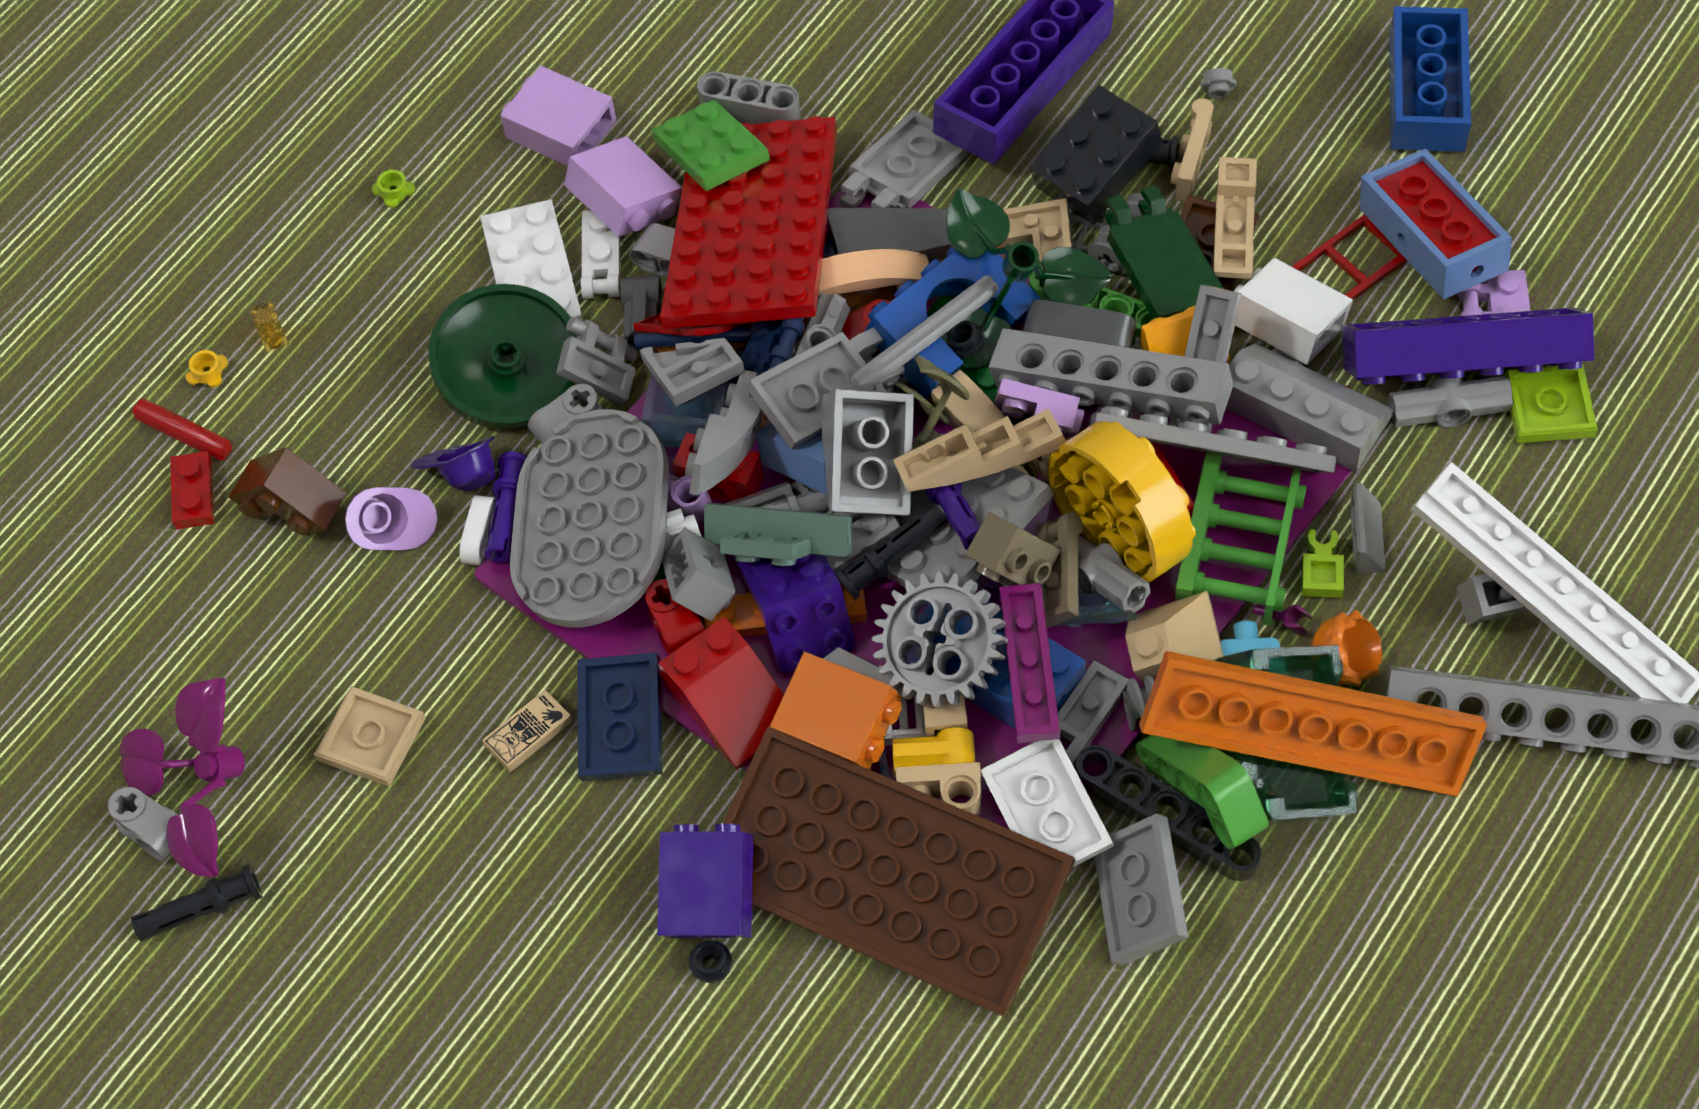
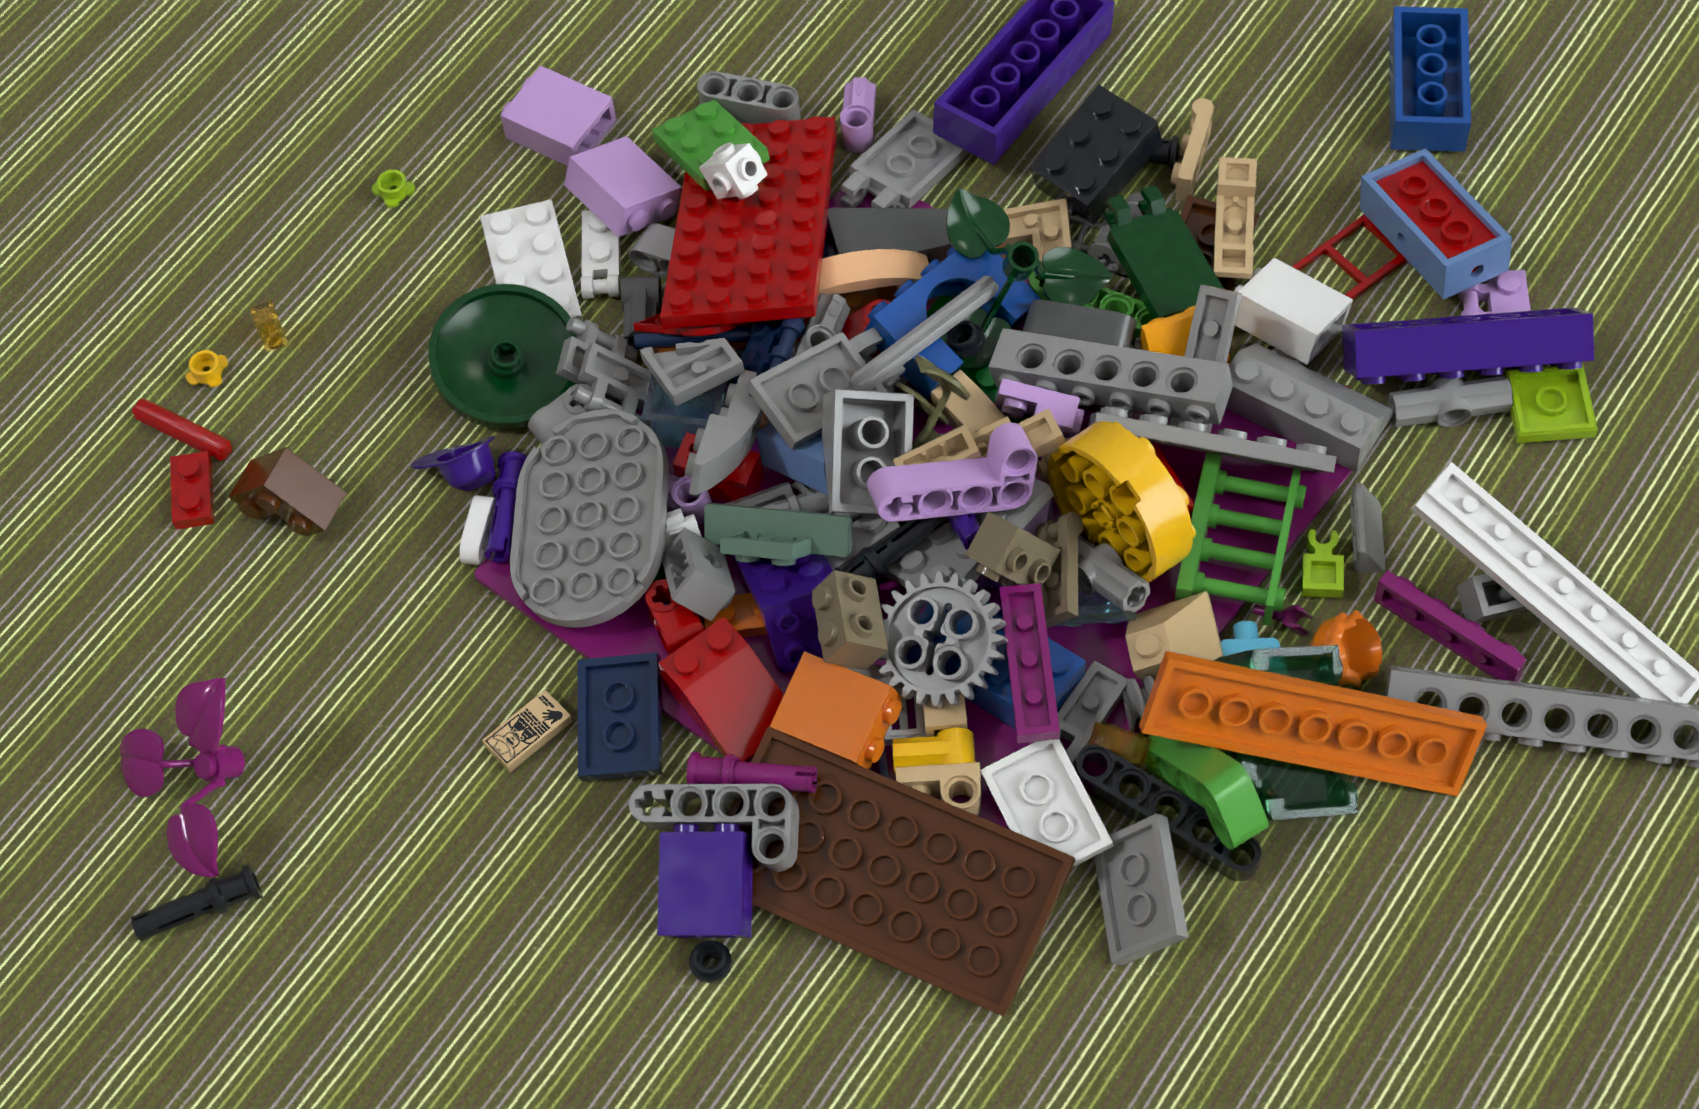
light grey piece [108,787,178,862] -> none
tan plate [314,686,426,787] -> none
lavender piece [345,487,437,550] -> none
light grey plate [1200,68,1237,99] -> none
none -> light grey plate [572,342,658,424]
none -> light grey beam [629,784,799,872]
none -> magenta pin [686,752,818,793]
none -> white brick [699,142,768,199]
none -> dark tan brick [812,570,888,670]
none -> lavender piece [840,77,876,153]
none -> lavender beam [867,423,1037,522]
none -> clear yellow piece [1088,722,1151,763]
none -> magenta plate [1374,570,1527,682]

